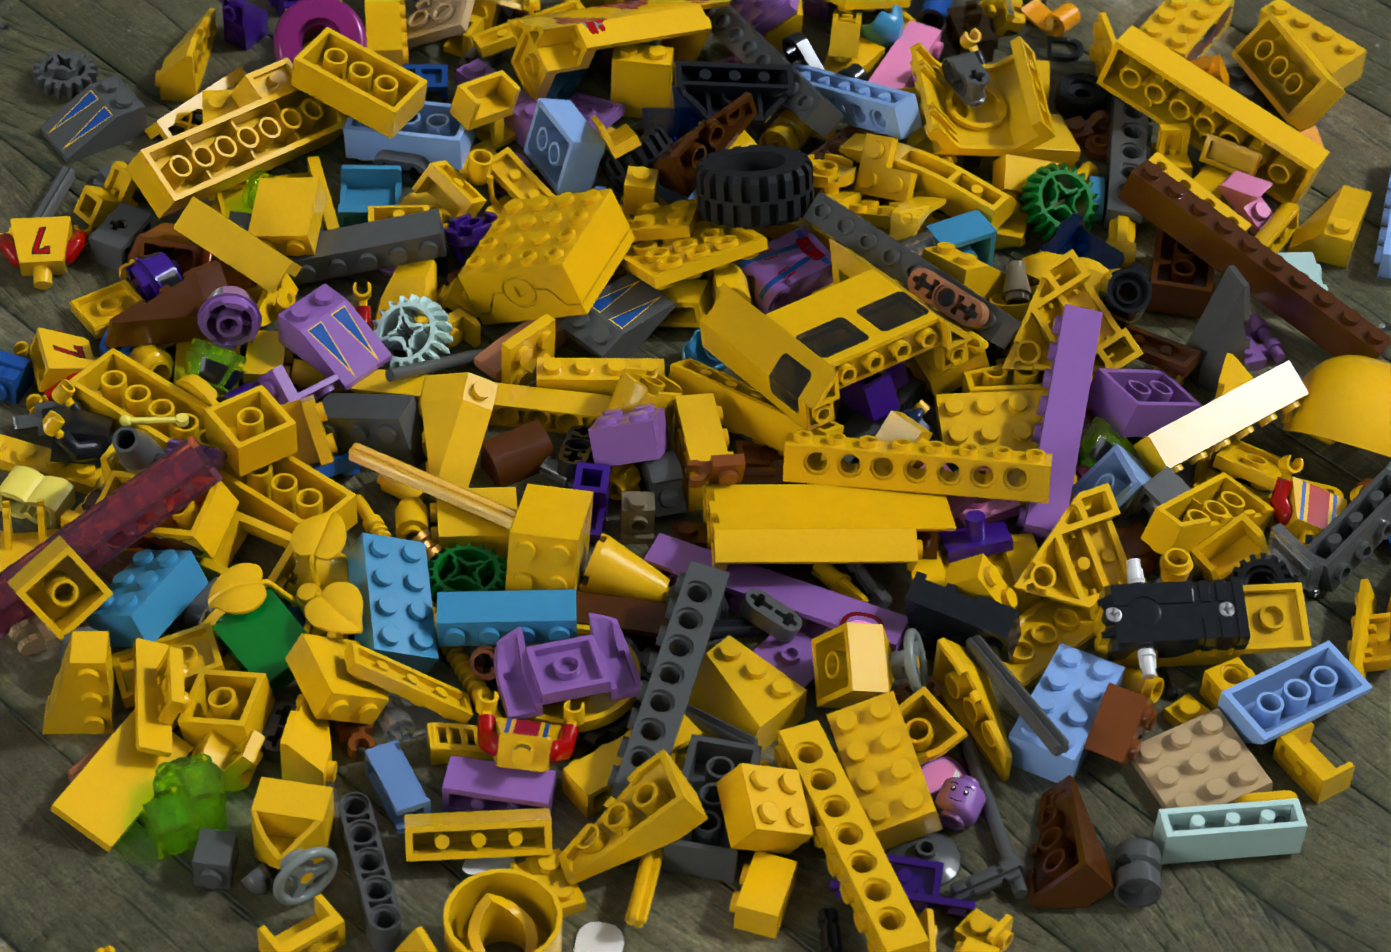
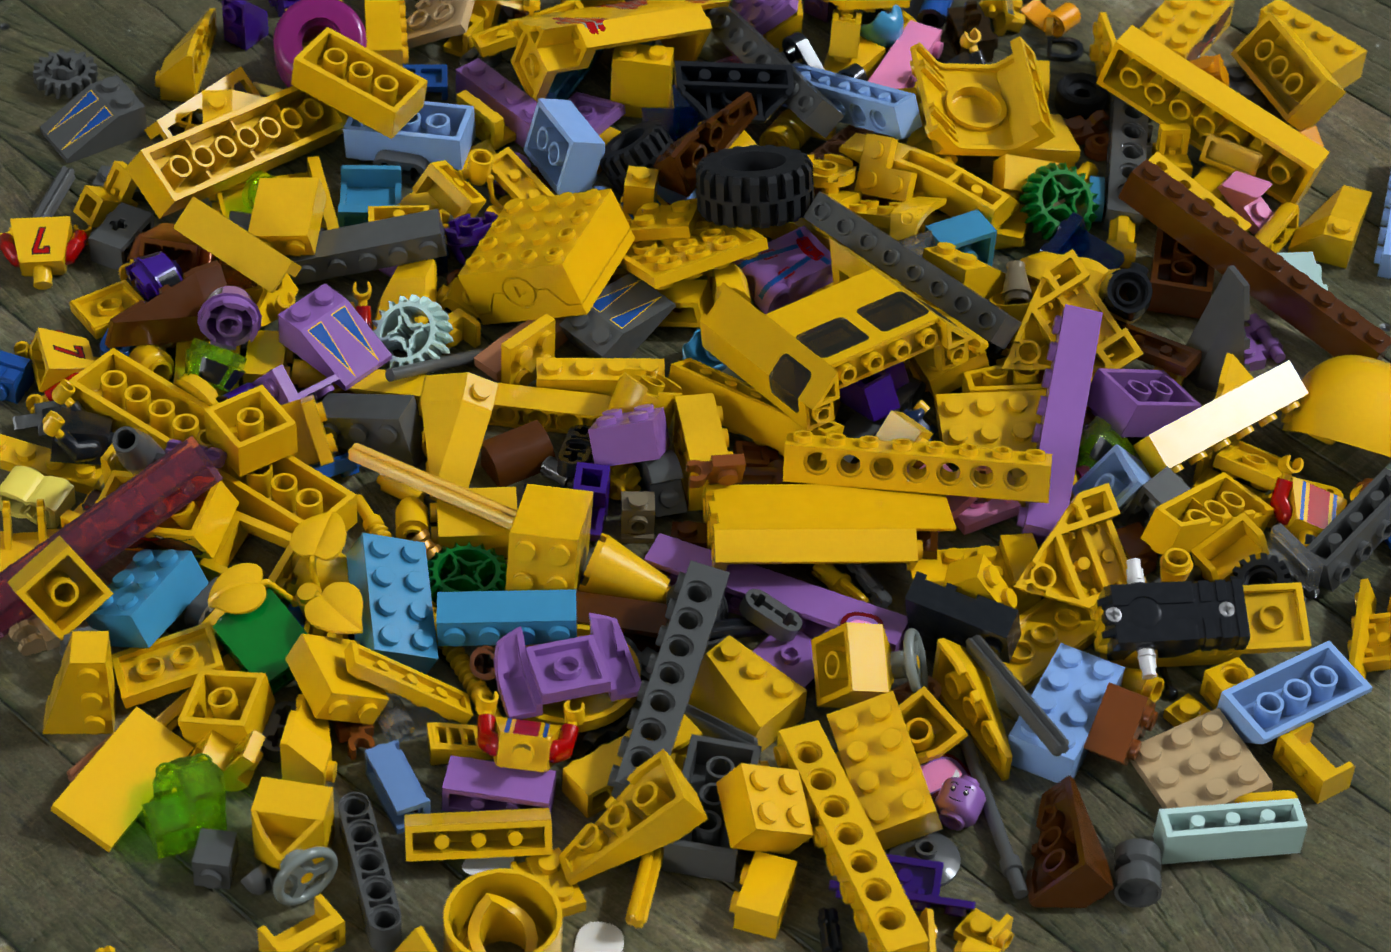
light yellow hinge [119,413,189,427] -> none
yellow bracket [133,638,189,757] -> none
yellow panel [231,57,293,108] -> none
yellow panel [449,70,521,131] -> none
yellow panel [590,115,642,159] -> none
nougat beam [907,268,989,329] -> none
dark purple tile [939,510,1013,563] -> none
dark grey piece [942,52,990,107] -> none
dark grey axle [950,859,1021,900] -> none

